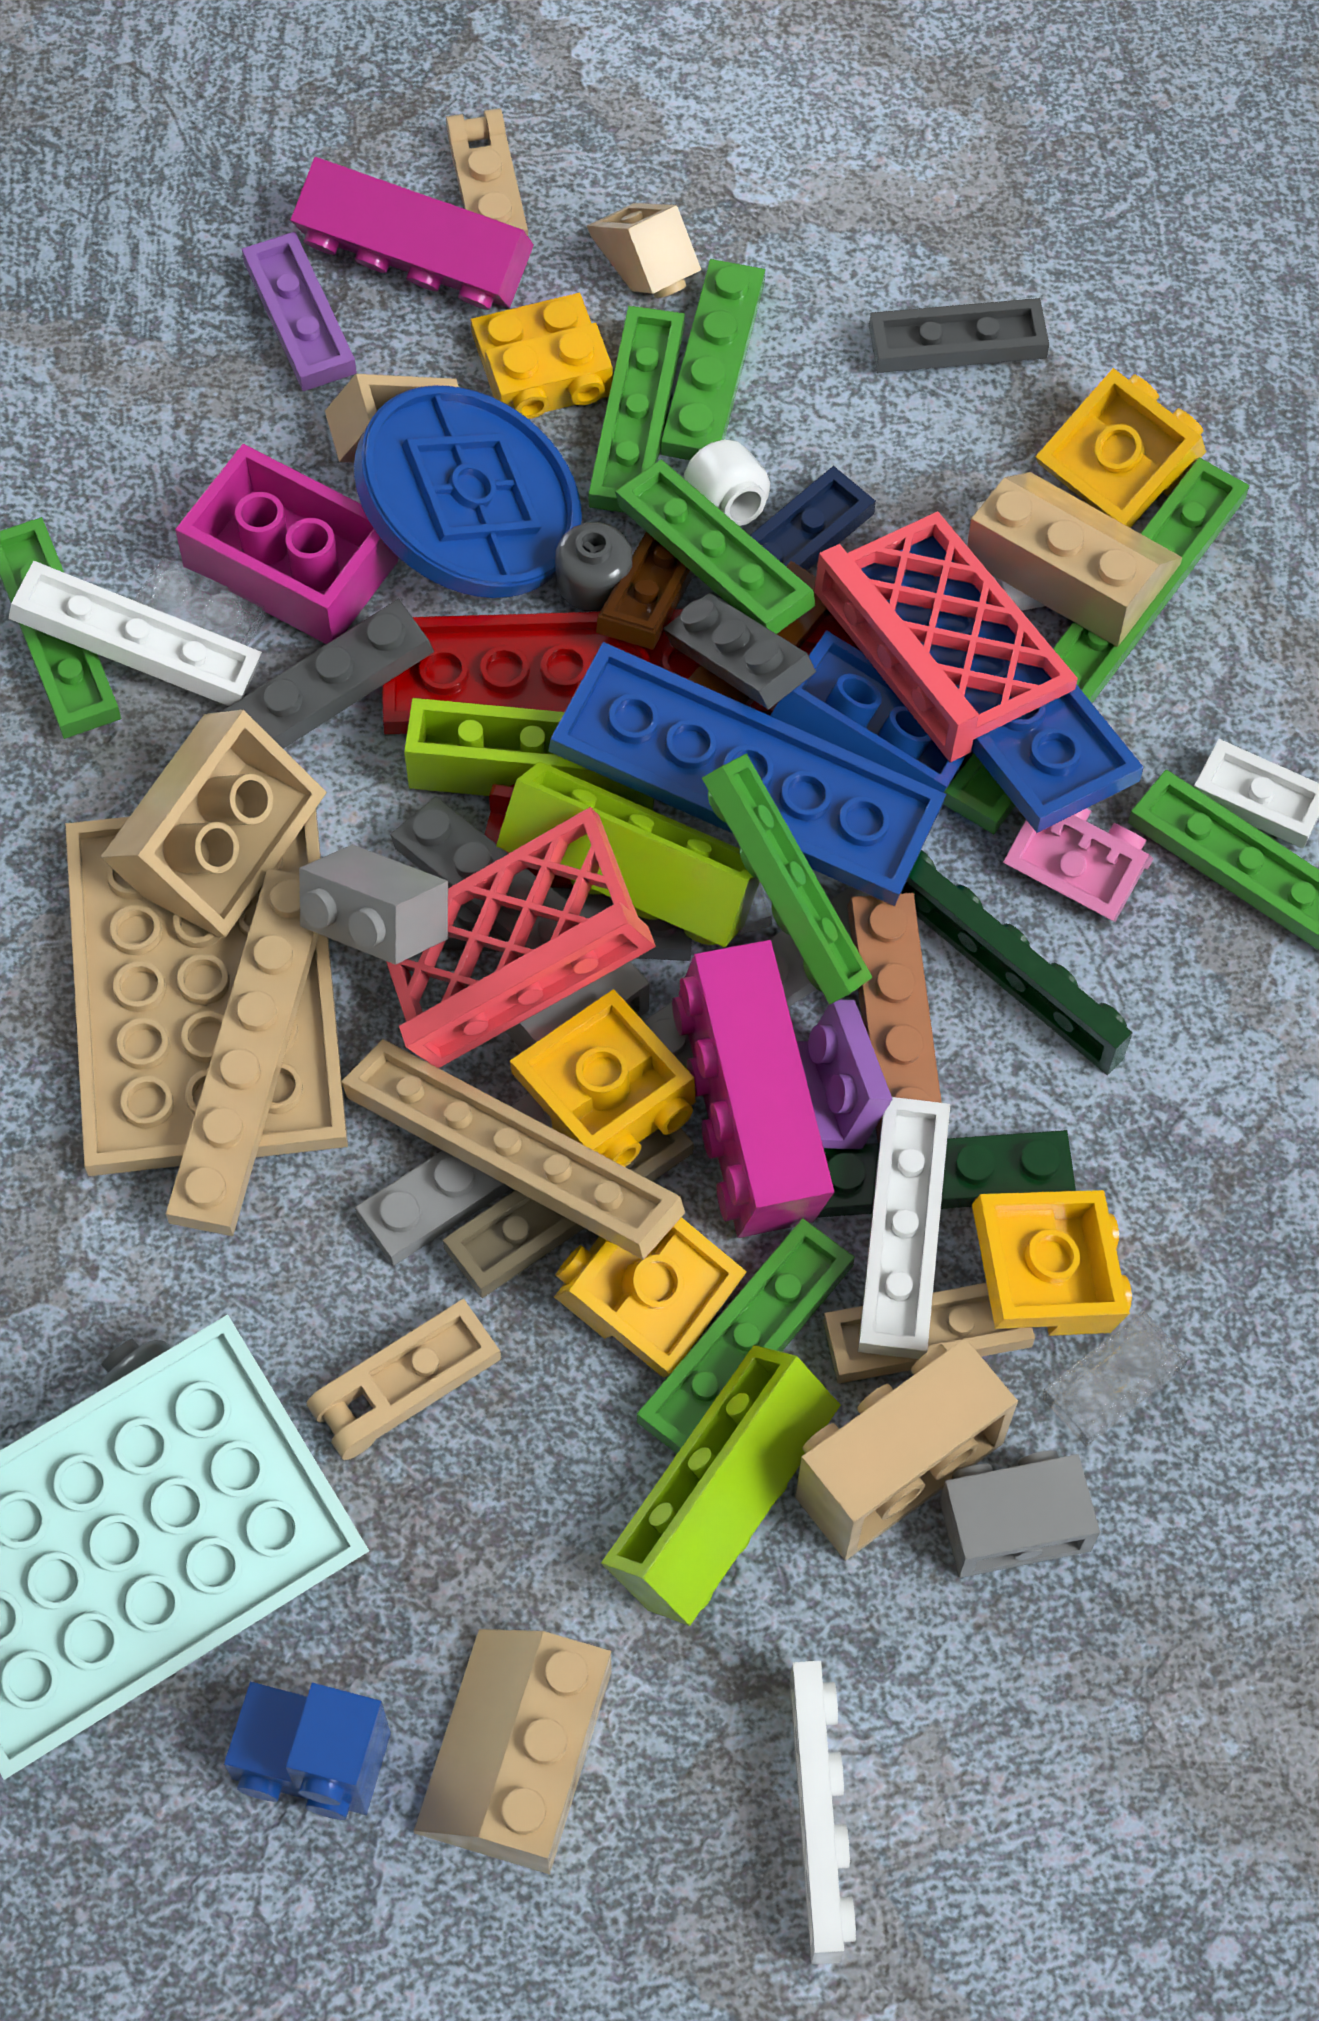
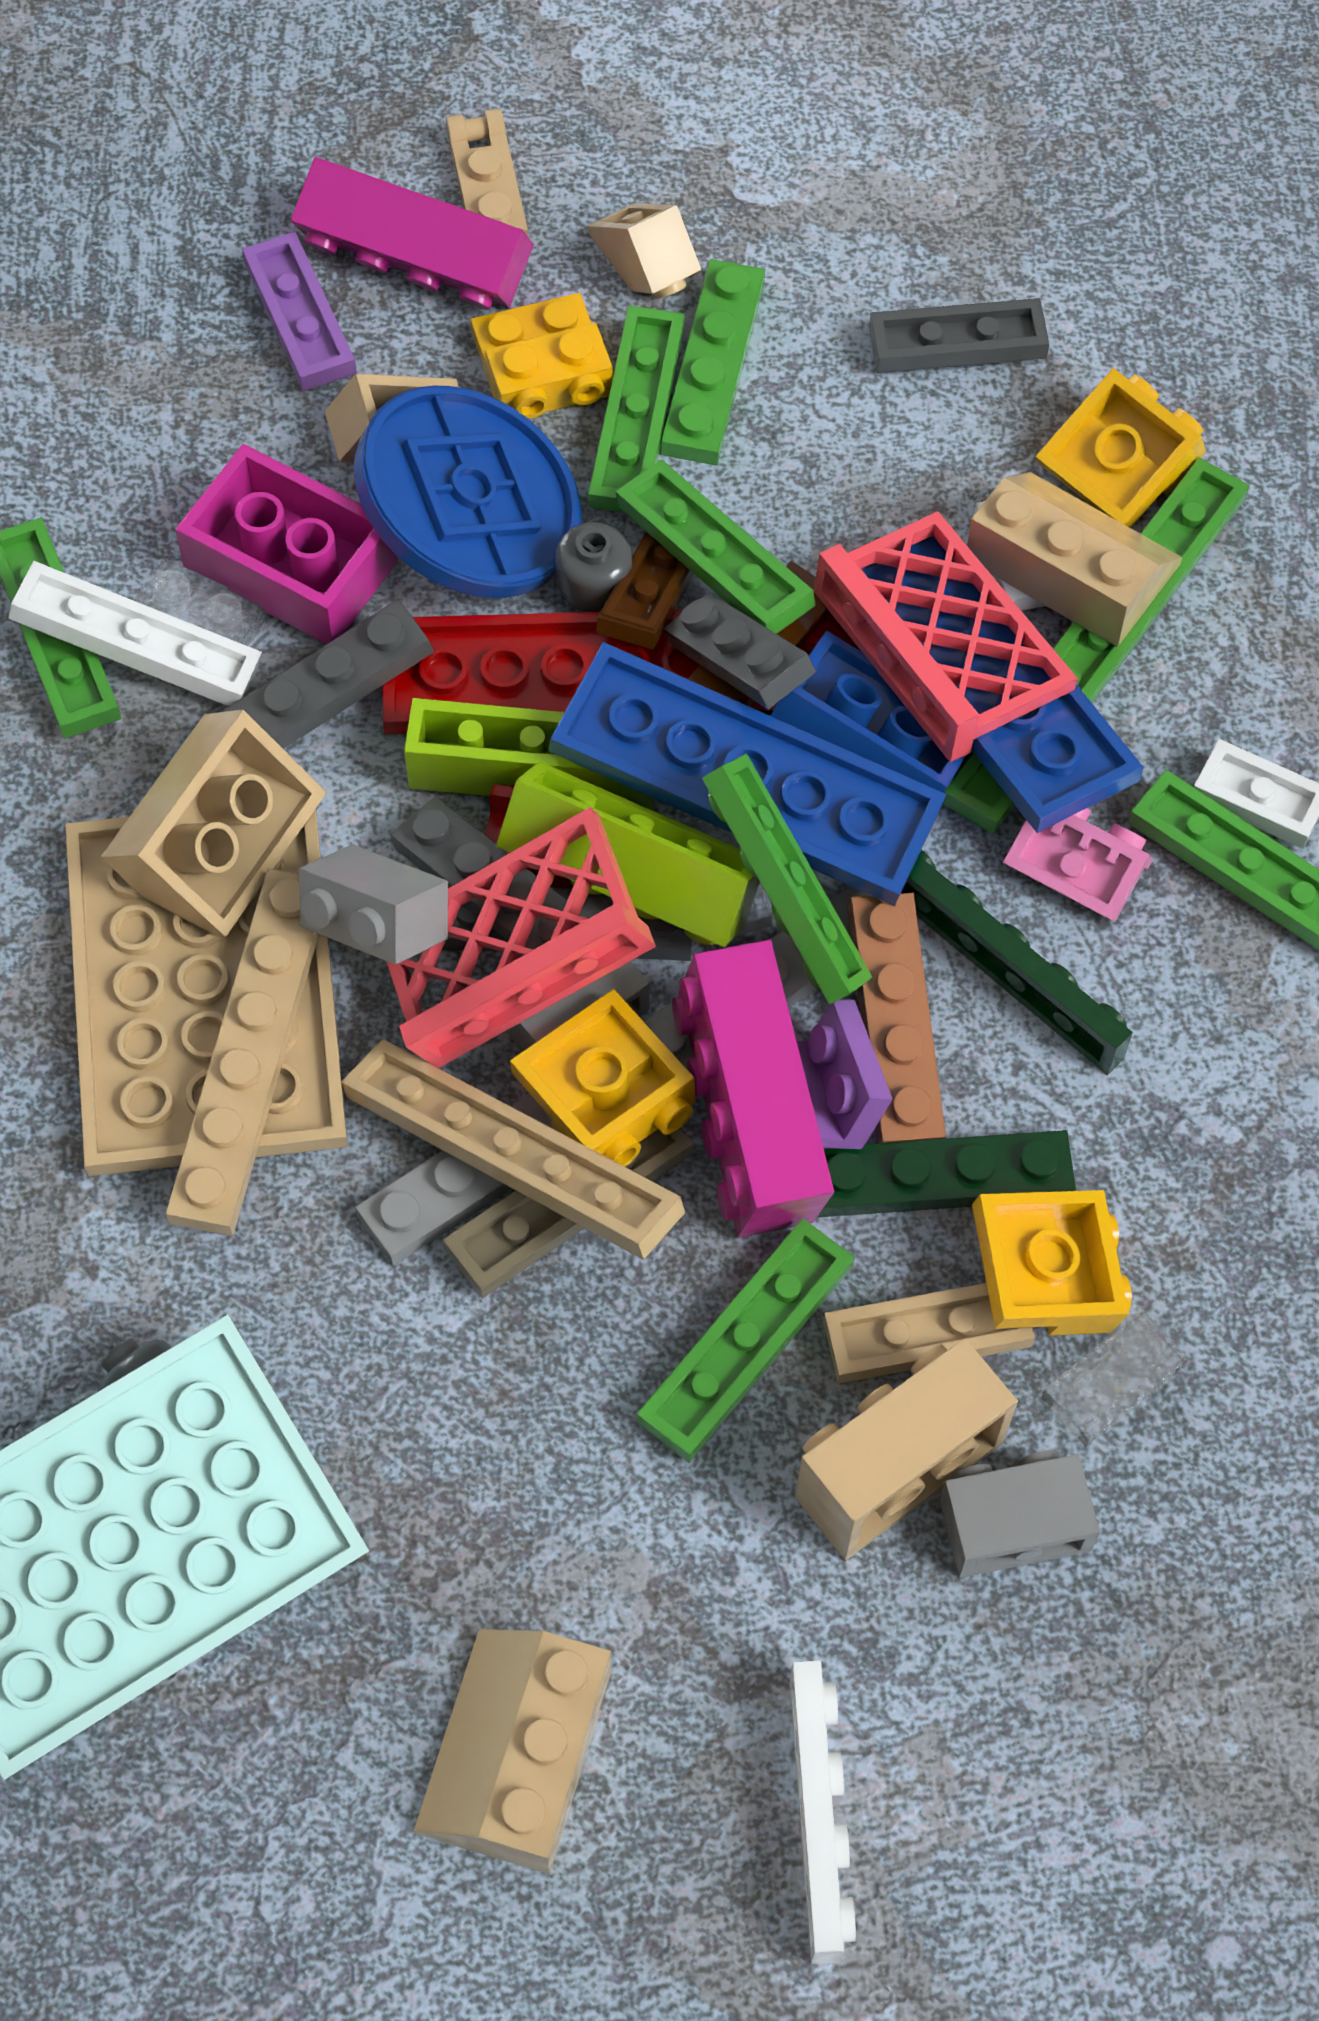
blue brick [224,1681,391,1820] -> none
tan plate [306,1298,501,1460] -> none
yellow plate [554,1217,747,1378] -> none
lime brick [601,1345,841,1626] -> none
white head [684,439,770,526] -> none
dark blue plate [750,466,876,571] -> none
white plate [858,1097,950,1359] -> none

